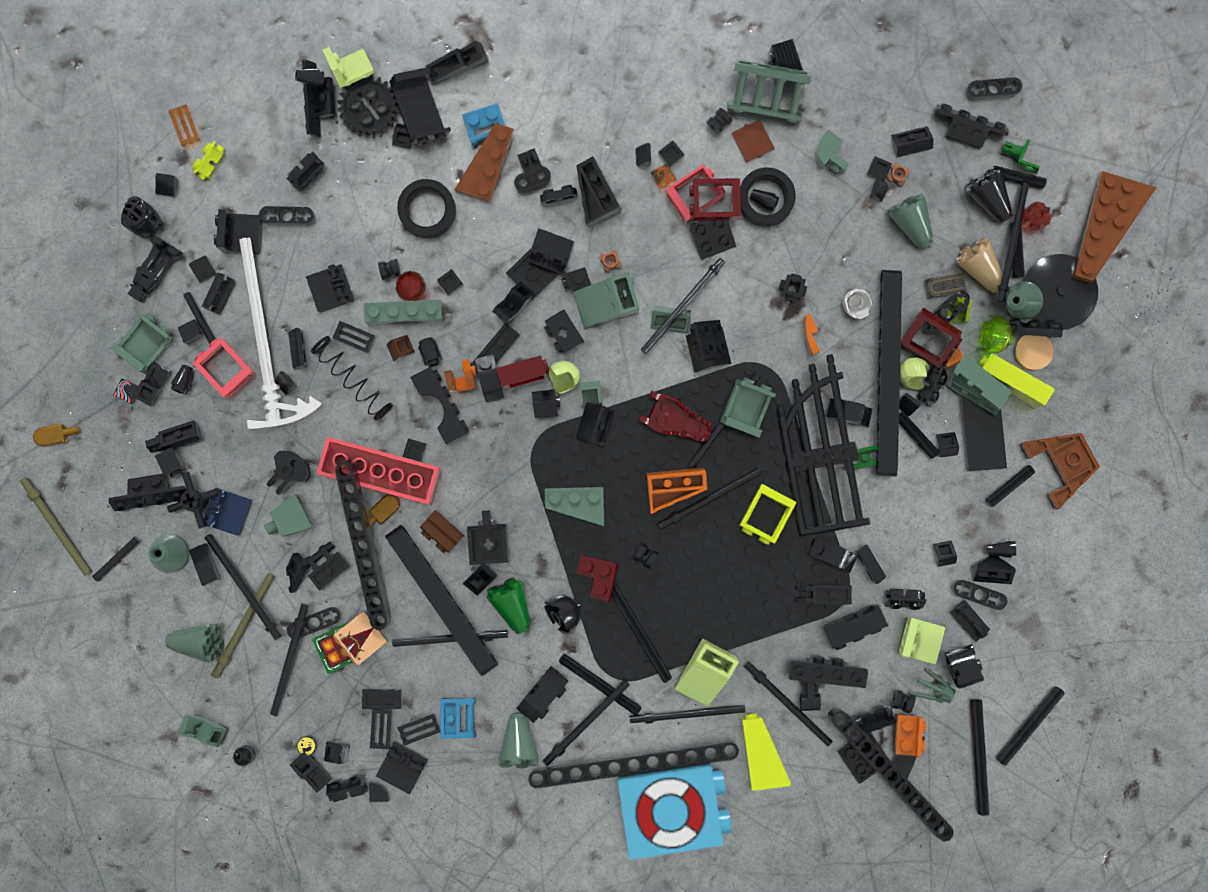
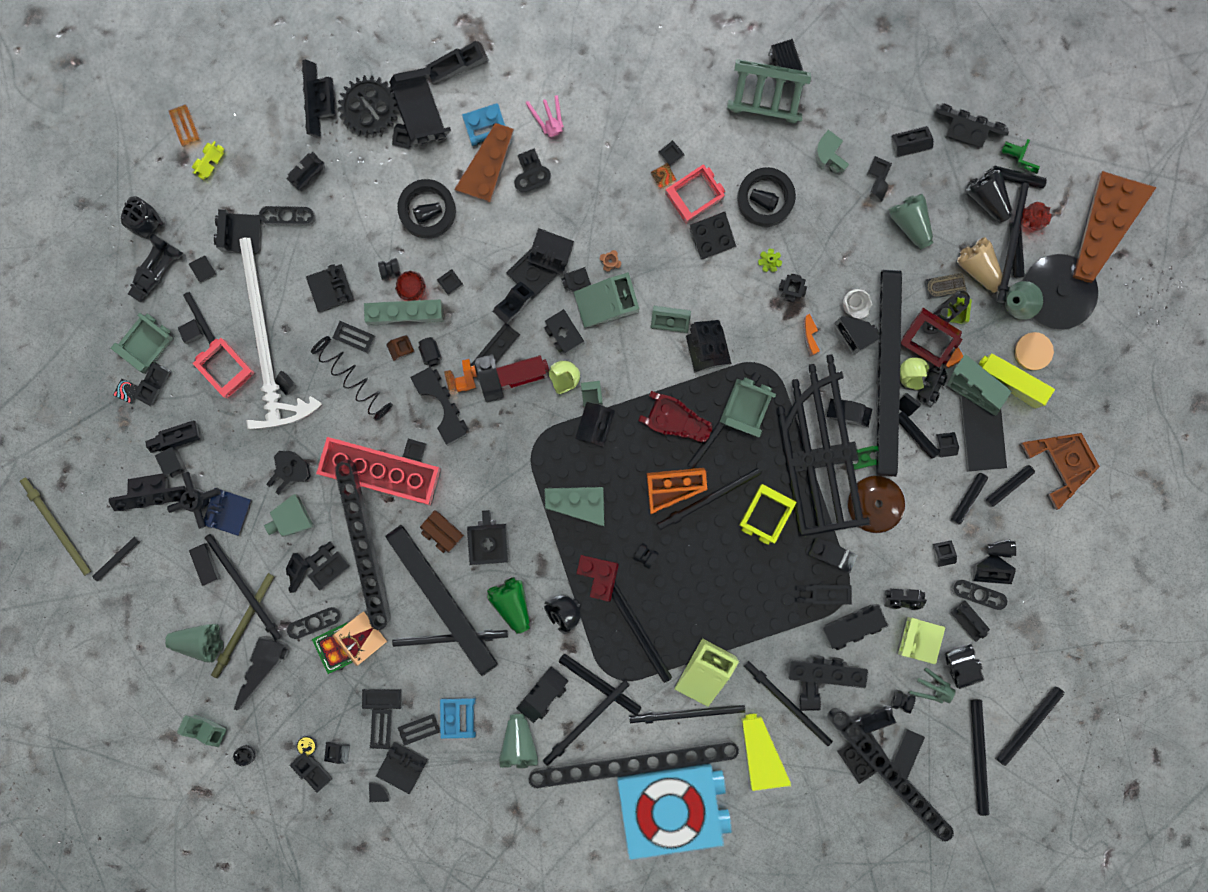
pearl gold piece [33,424,80,446] -> none
sand green cone [148,535,189,573] -> none
black slope [155,173,178,197] -> none
black cone [171,365,193,394] -> none
black hinge [201,272,235,314] -> none
black bar [270,603,309,716] -> none
black slope [288,328,307,369] -> none
black cone [295,69,324,88] -> none
yellowish green bracket [323,47,374,88] -> none
black hinge [326,775,368,802] -> none
pearl gold piece [361,494,400,528] -> none
black slope [463,563,498,596] -> none
black brick [532,389,561,418] -> none
black plate [539,185,578,205] -> none
black wedge [576,156,623,228] -> none
black slope [635,143,651,167] -> none
black bar [641,258,725,354] -> none
dark red window [689,178,741,221] -> none
black wheel [706,107,733,134] -> none
copper piece [732,119,775,162] -> none
black slope [855,544,886,584] -> none
nougat plate [888,164,910,186] -> none
orange bracket [894,714,926,757] -> none
black beam [966,77,1022,100] -> none
clear neon green cylinder [979,314,1014,354] -> none
black hinge [1008,319,1063,337] -> none
none -> black wedge [234,635,289,710]
none -> black cone [413,202,442,223]
none -> bright pink plant [526,95,564,137]
none -> lime plant [758,249,782,273]
none -> black slope [834,316,880,355]
none -> reddish brown dish [847,476,905,533]
none -> black axle [951,473,988,525]

